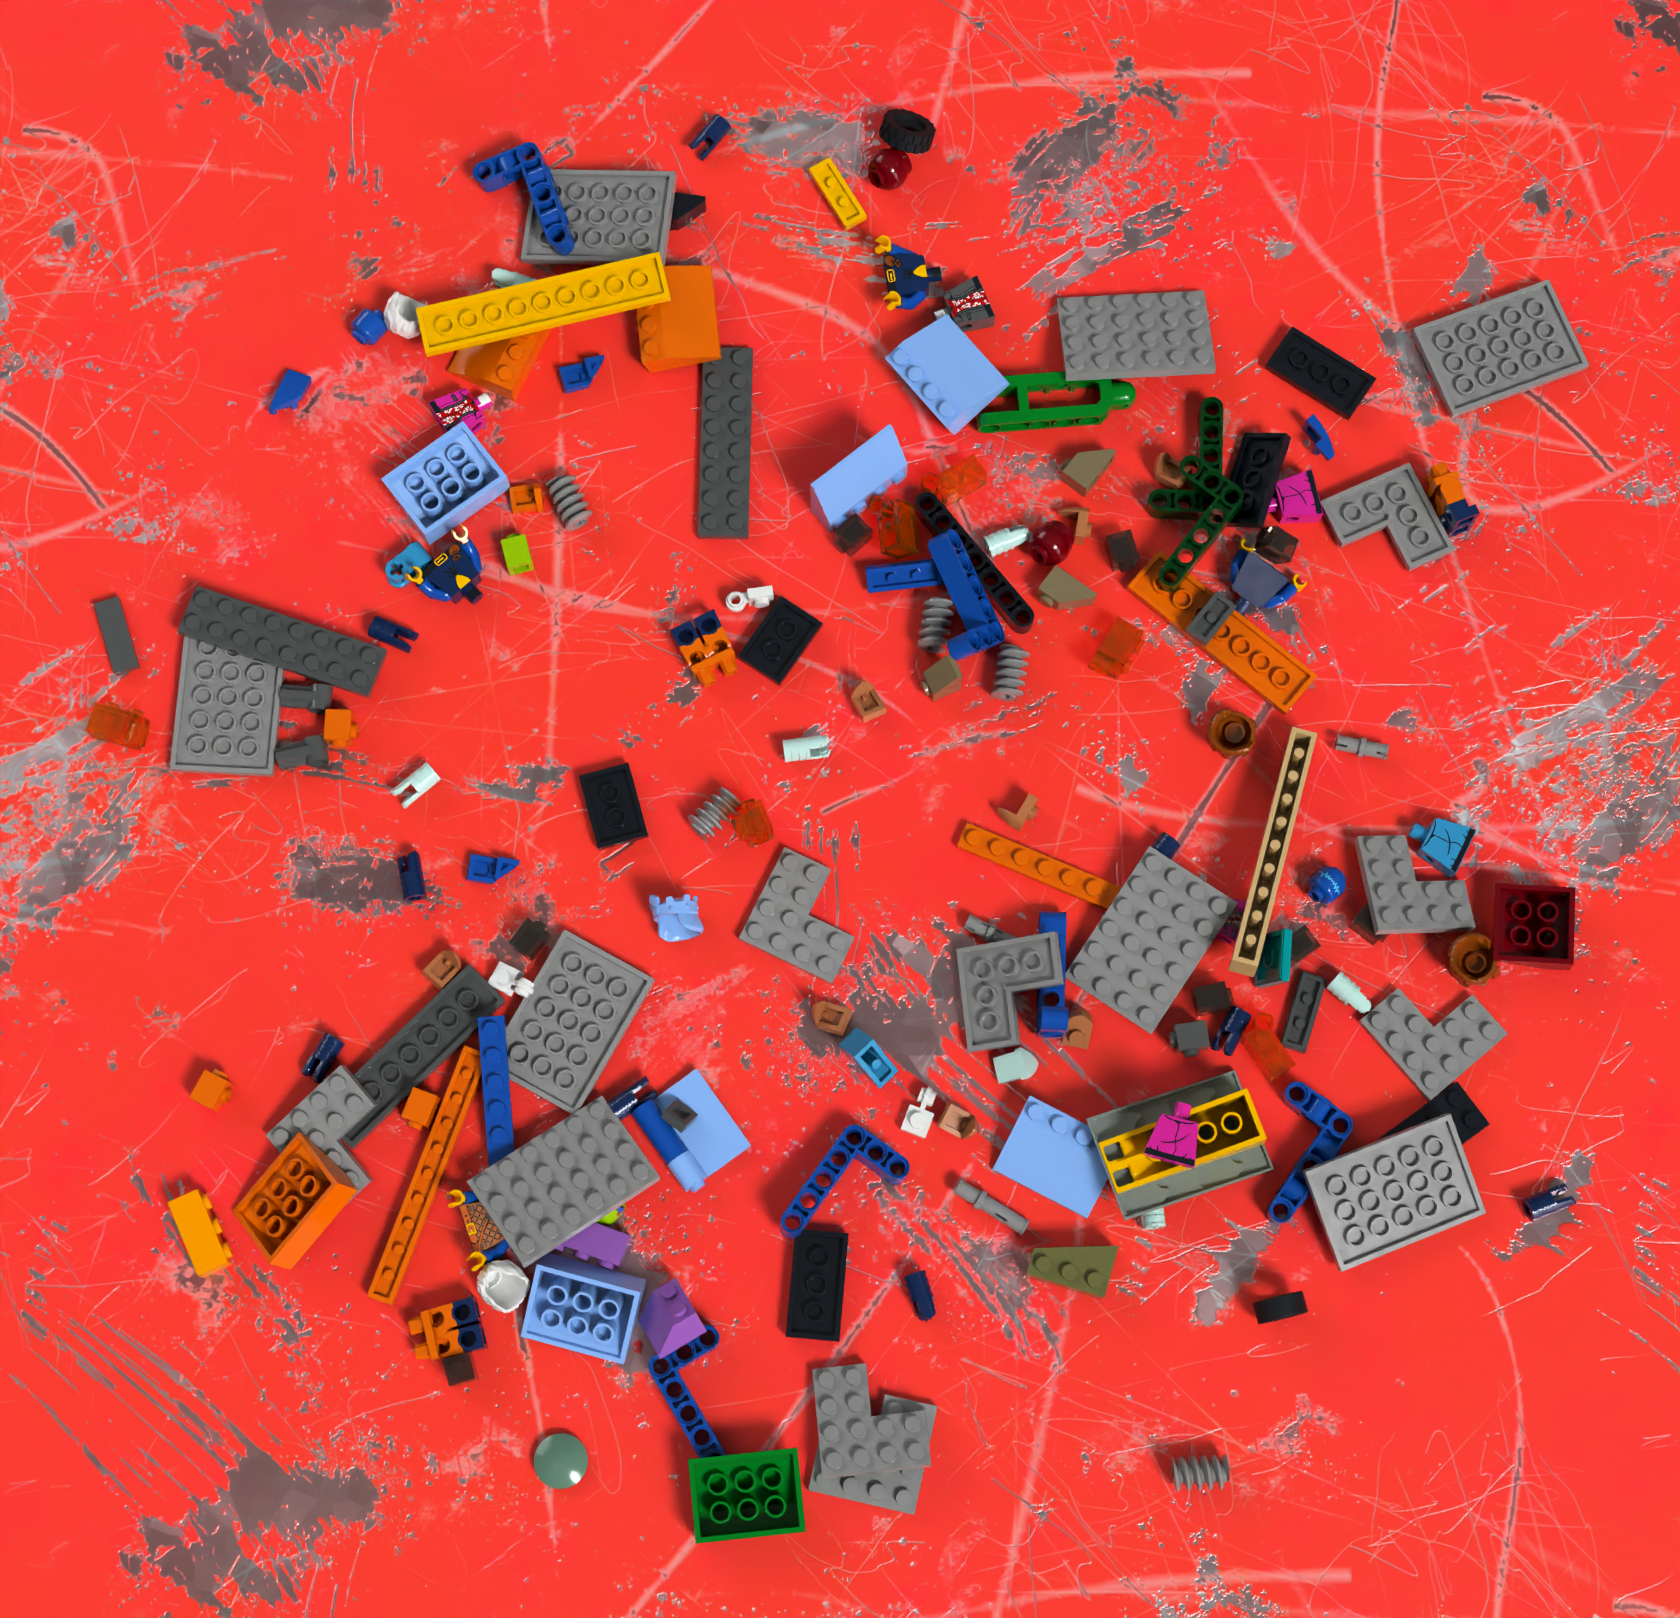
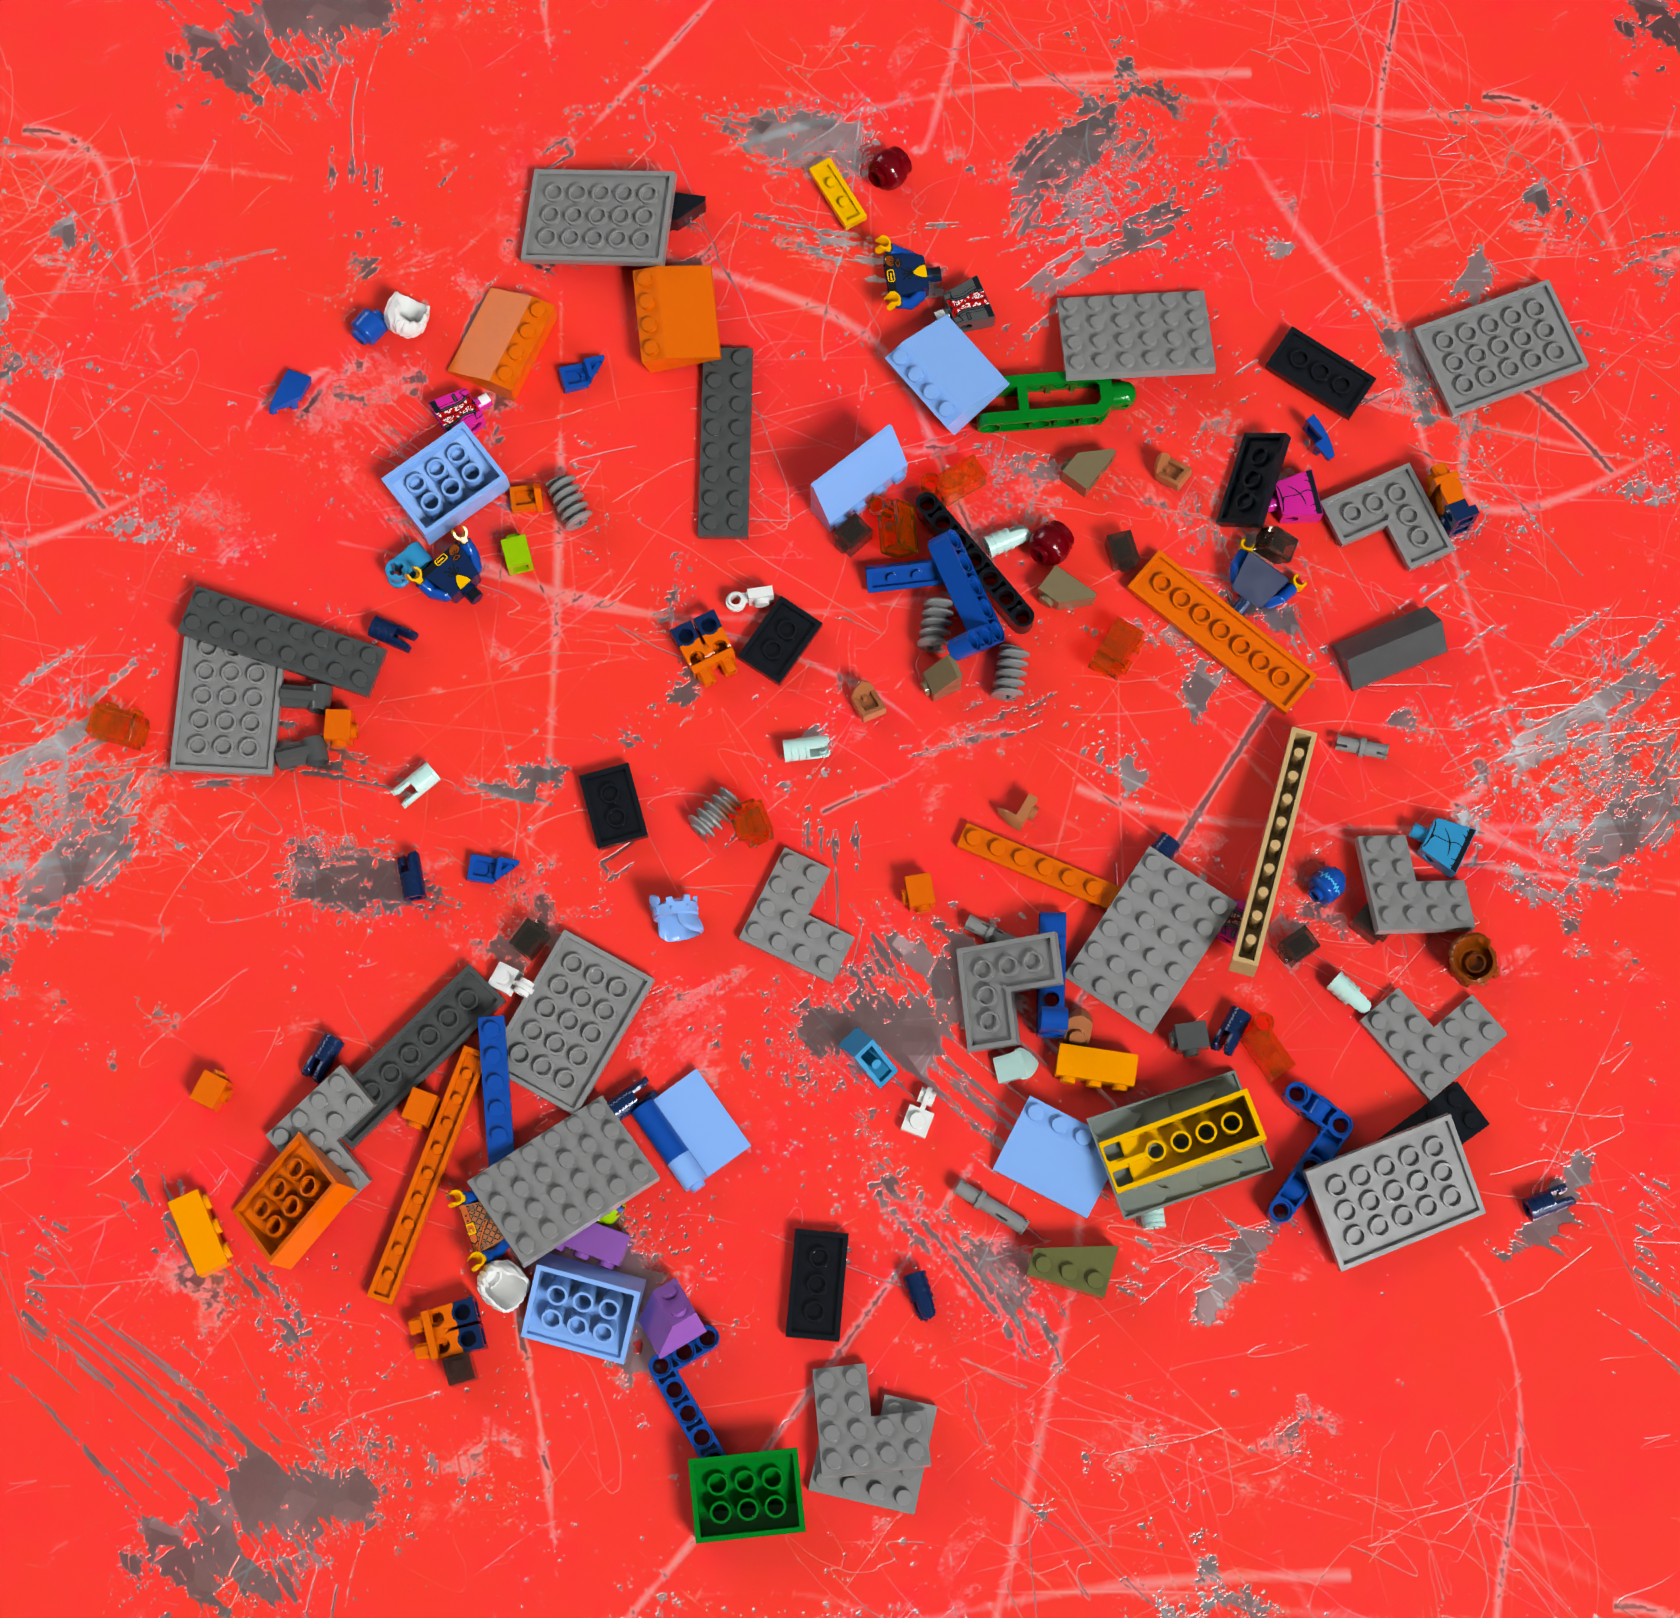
dark grey tile [94,596,140,675] -> none
yellow plate [416,252,671,357] -> none
nougat plate [421,950,461,991] -> none
blue beam [473,142,575,255] -> none
light aqua hinge [491,268,537,288] -> none
sand green dish [534,1433,588,1489] -> none
dark grey plate [661,1099,698,1133] -> none
dark blue hinge [688,114,731,161] -> none
blue beam [779,1125,910,1238] -> none
nougat plate [812,1000,853,1036] -> none
black tyre [879,109,936,154] -> none
nougat plate [936,1102,978,1140] -> none
nougat plate [1058,507,1092,545] -> none
dark pink torso [1144,1101,1198,1169] -> none
dark green beam [1146,397,1223,521] -> none
dark green beam [1158,455,1243,592] -> none
light grey piece [1171,1455,1229,1492] -> none
dark grey plate [1185,591,1237,647] -> none
clear smoke brick [1191,981,1233,1017] -> none
dark orange hair [1207,708,1257,760] -> none
black tyre [1253,1291,1308,1324] -> none
teal tile [1255,928,1293,988] -> none
dark grey tile [1279,971,1327,1054] -> none
dark red slope [1493,883,1575,971] -> none
none -> orange brick [901,872,936,914]
none -> light orange brick [1054,1043,1138,1093]
none -> dark grey slope [1331,606,1447,691]

